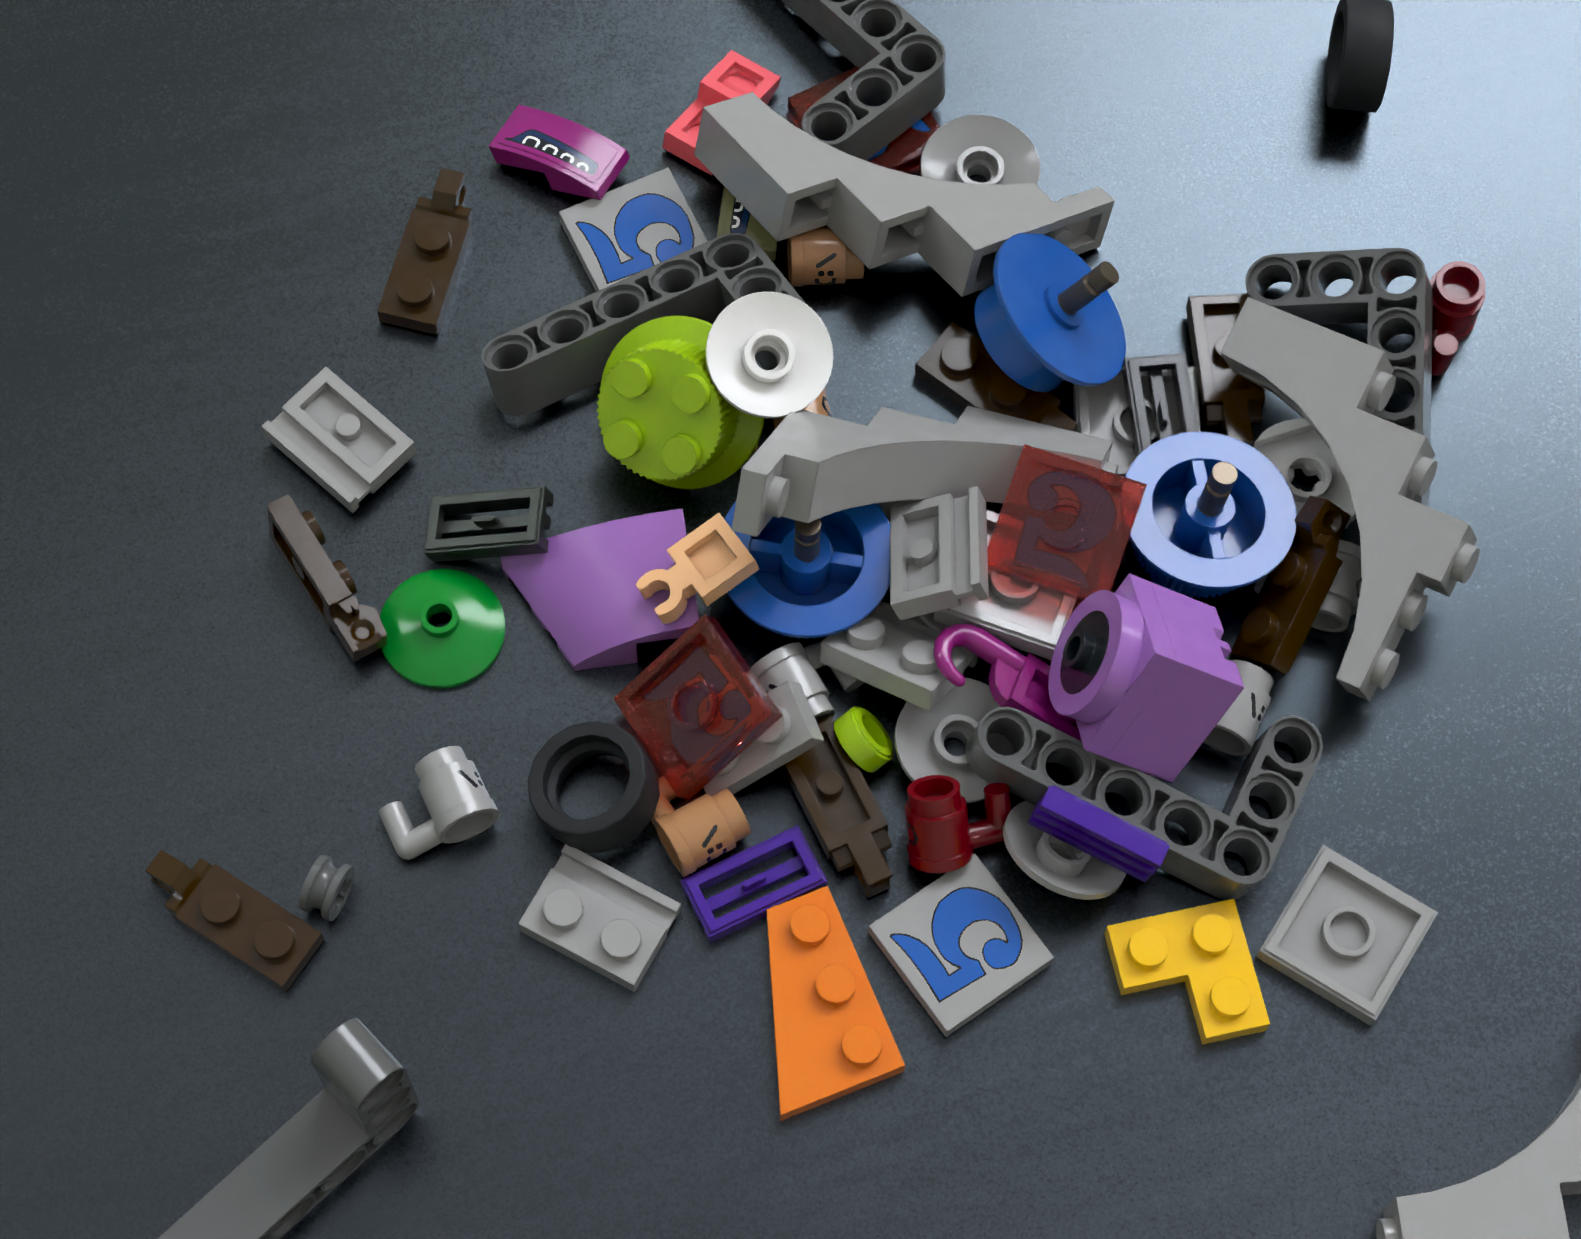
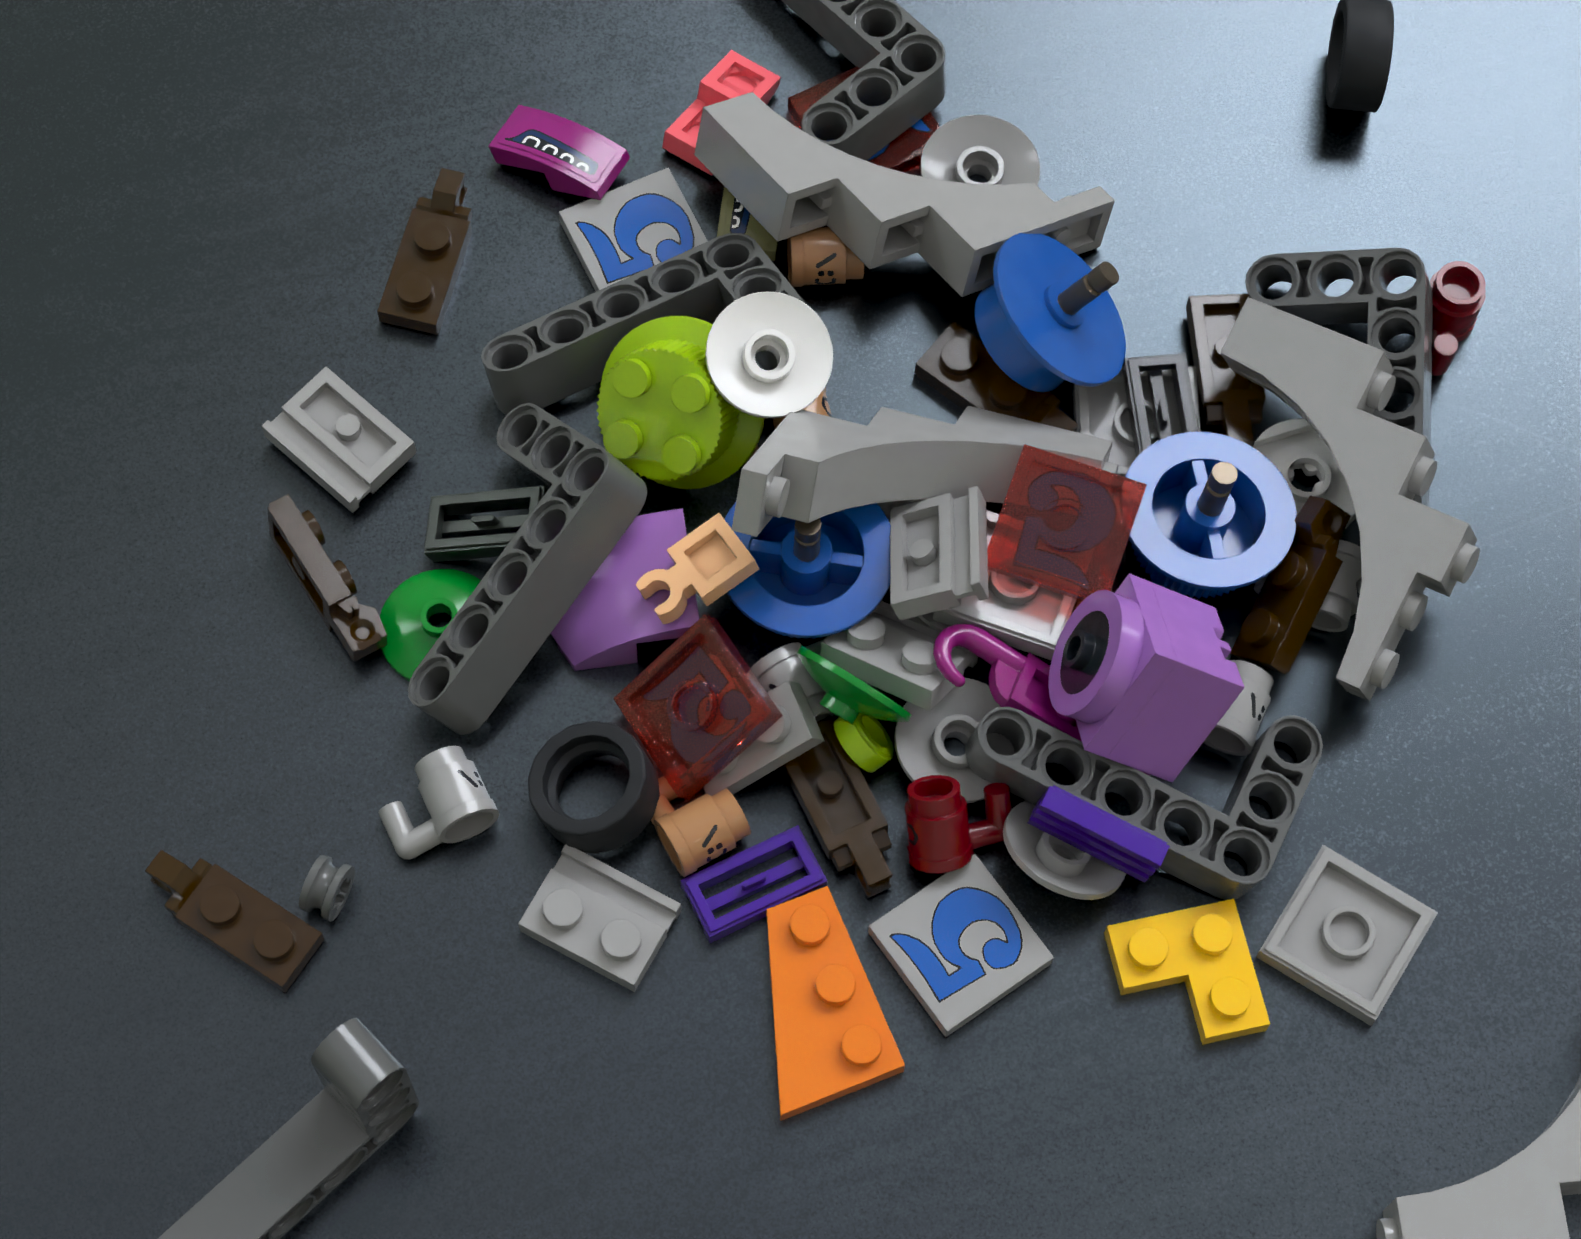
none -> dark grey beam [408,403,647,735]
none -> green dish [797,646,912,724]

